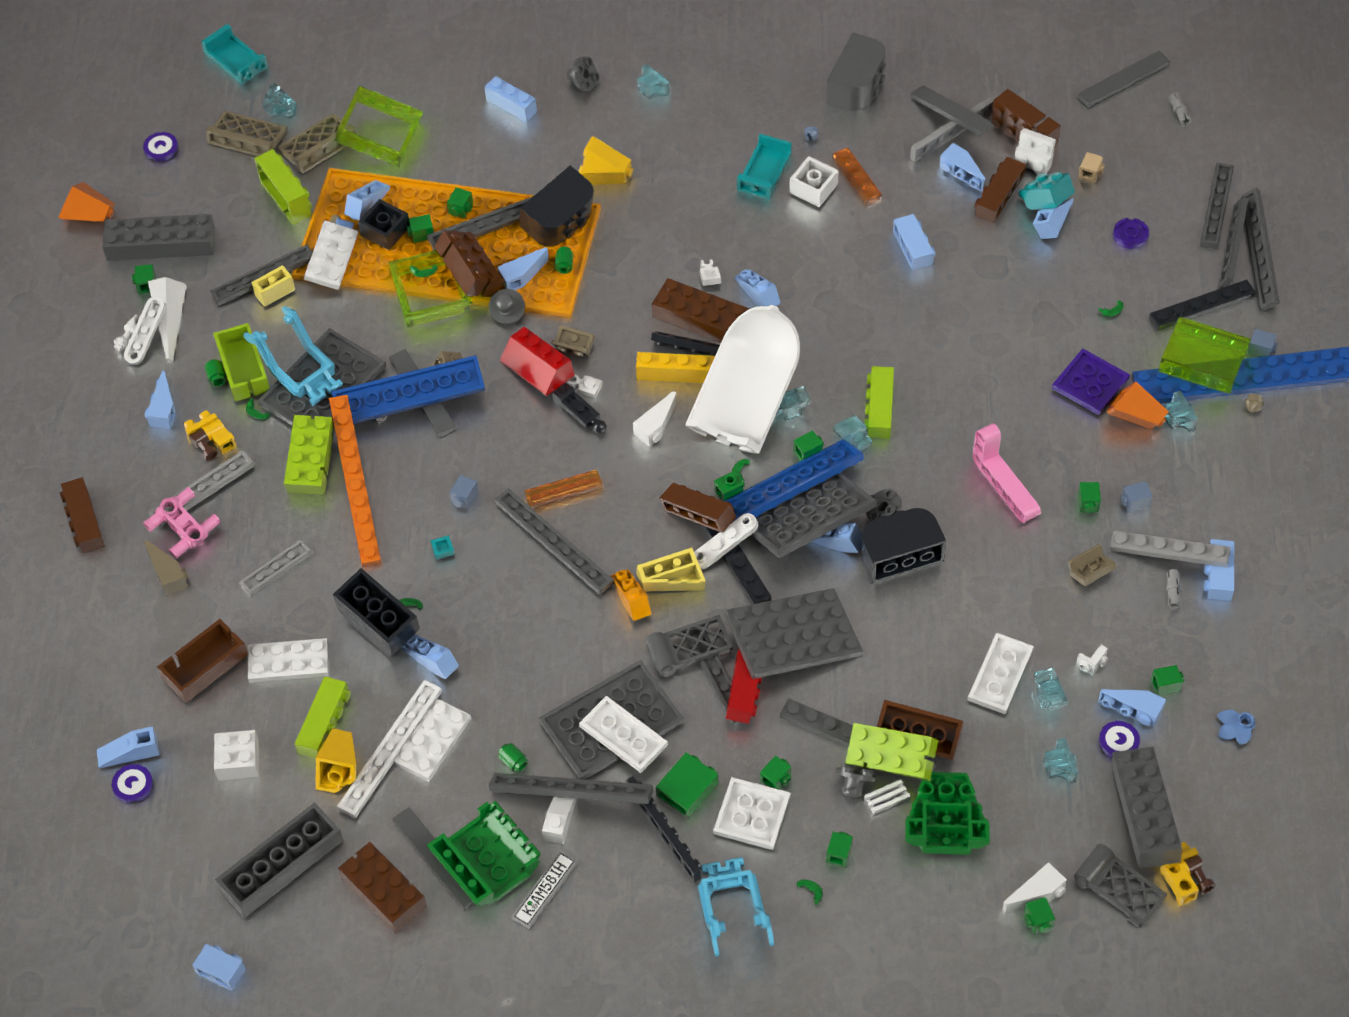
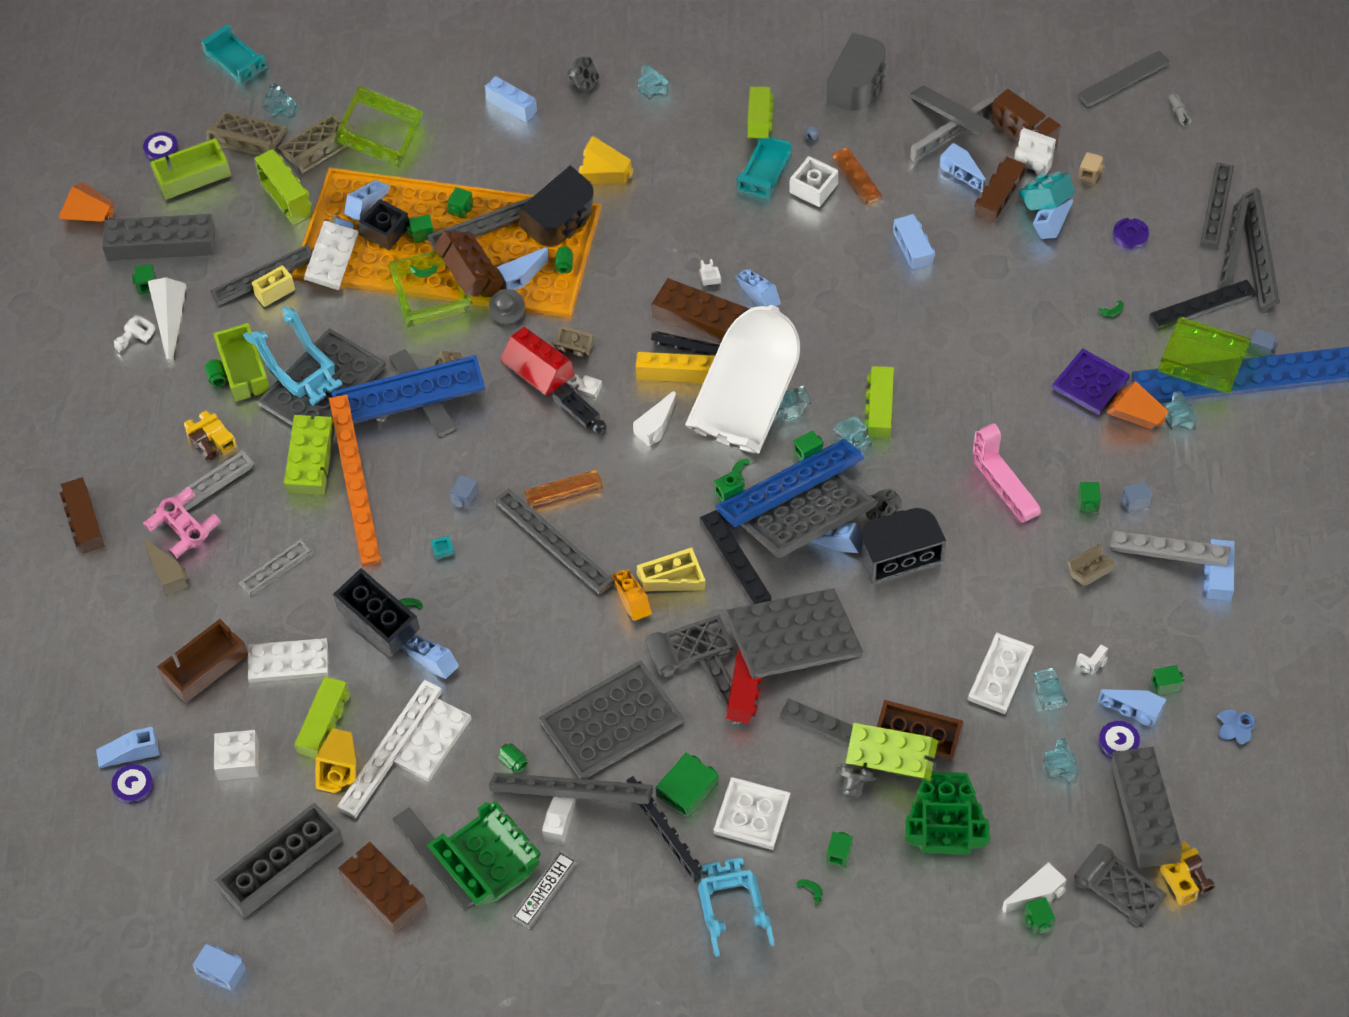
white plate [124,297,166,365] -> none
light blue slope [145,371,176,429] -> none
green piece [246,399,270,420] -> none
white plate [579,696,668,773] -> none
reddish brown brick [659,483,736,533] -> none
white plate [694,513,758,570] -> none
green brick [760,755,792,790] -> none
white tile [864,779,911,815] -> none
light grey pin [1166,569,1182,609] -> none
dark tan plate [1245,394,1264,413] -> none
none -> lime piece [150,138,231,199]
none -> lime brick [748,86,774,138]

